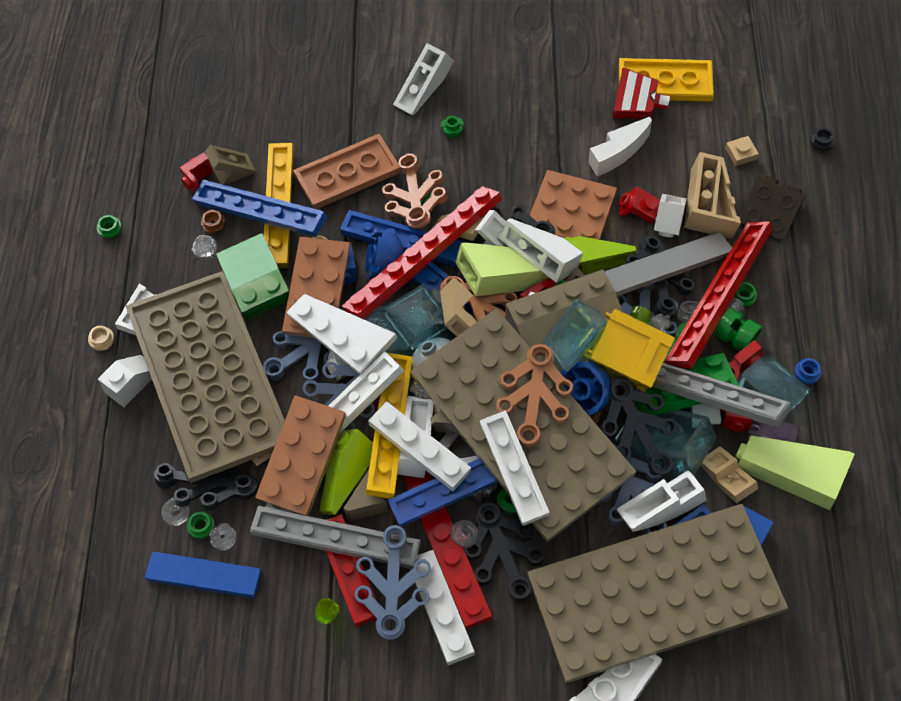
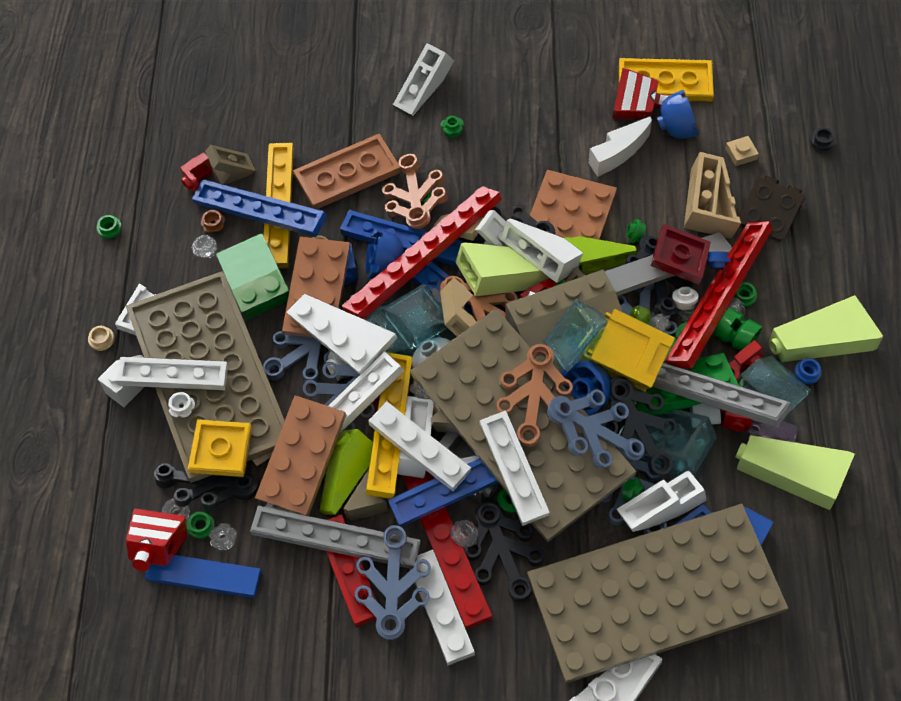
clear neon green hinge [315,598,340,624] -> none
red bracket [619,187,660,224] -> none
white slope [654,194,687,237] -> none
tan slope [699,447,758,503] -> none
none -> white plate [116,357,228,390]
none -> red torso [126,509,188,572]
none -> white plate [168,392,195,418]
none -> yellow tile [188,420,252,477]
none -> sand blue plant [547,389,644,469]
none -> green plate [622,478,645,501]
none -> green plate [626,219,646,244]
none -> dark red plate [650,224,711,284]
none -> blue cylinder [657,90,699,139]
none -> white plate [672,287,698,310]
none -> blue plate [706,251,731,268]
none -> yellowish green slope [769,295,883,362]

